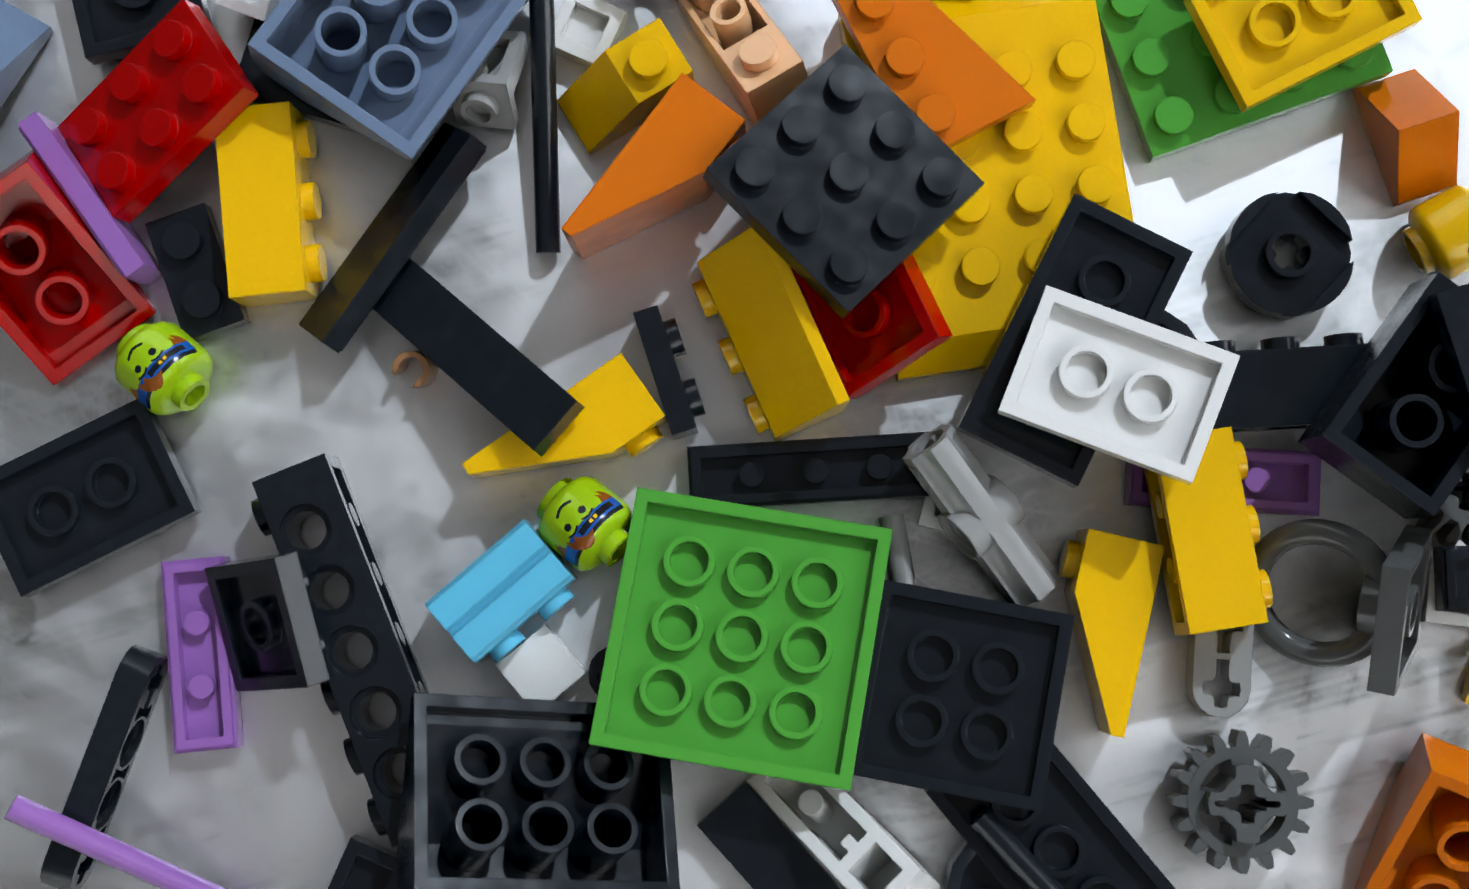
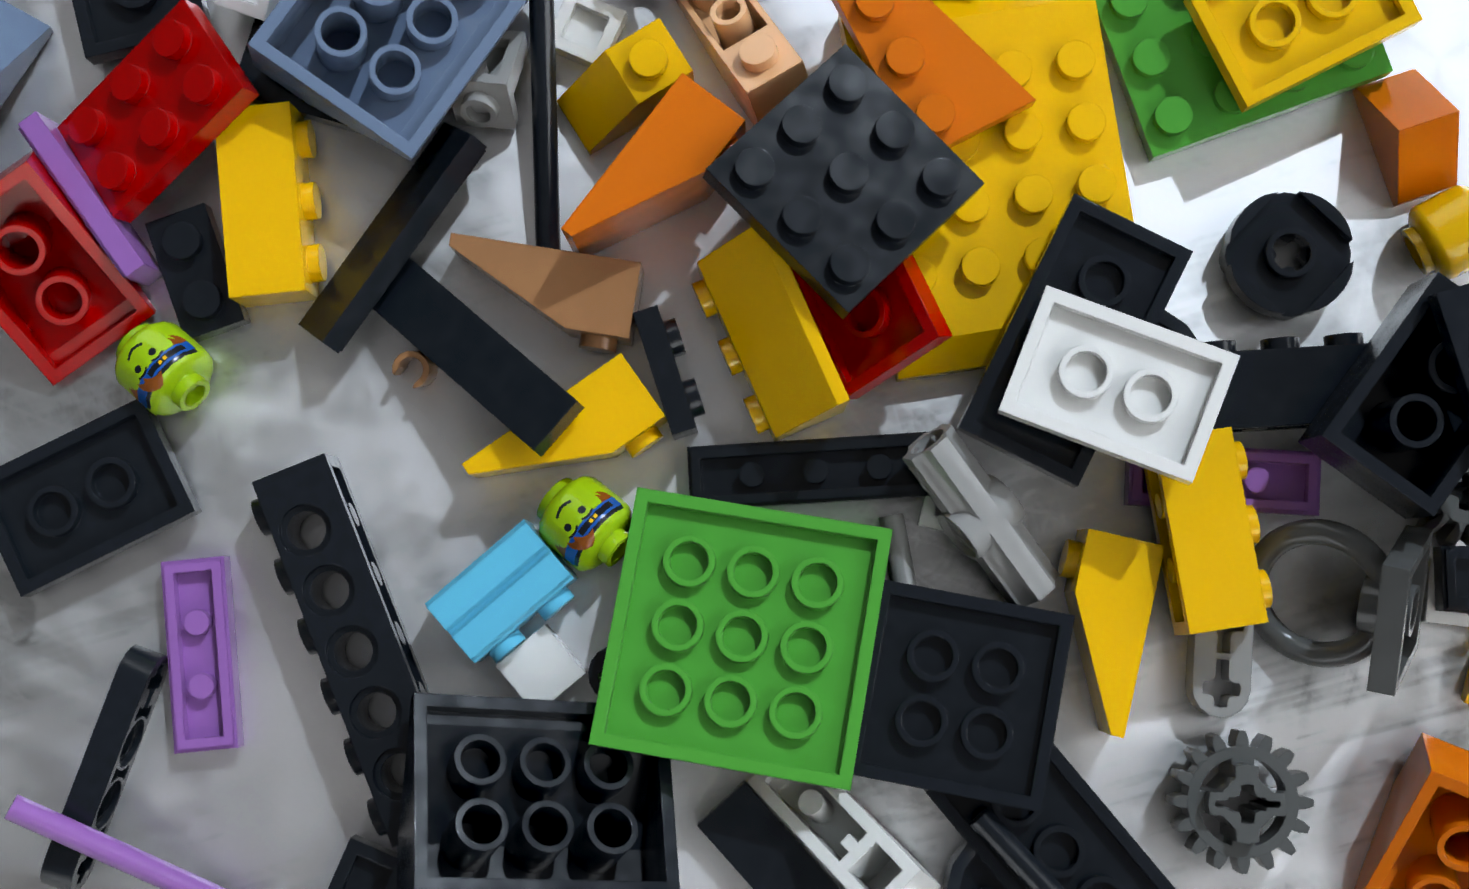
black plate [205,551,330,692] -> none
none -> medium nougat slope [449,233,644,354]

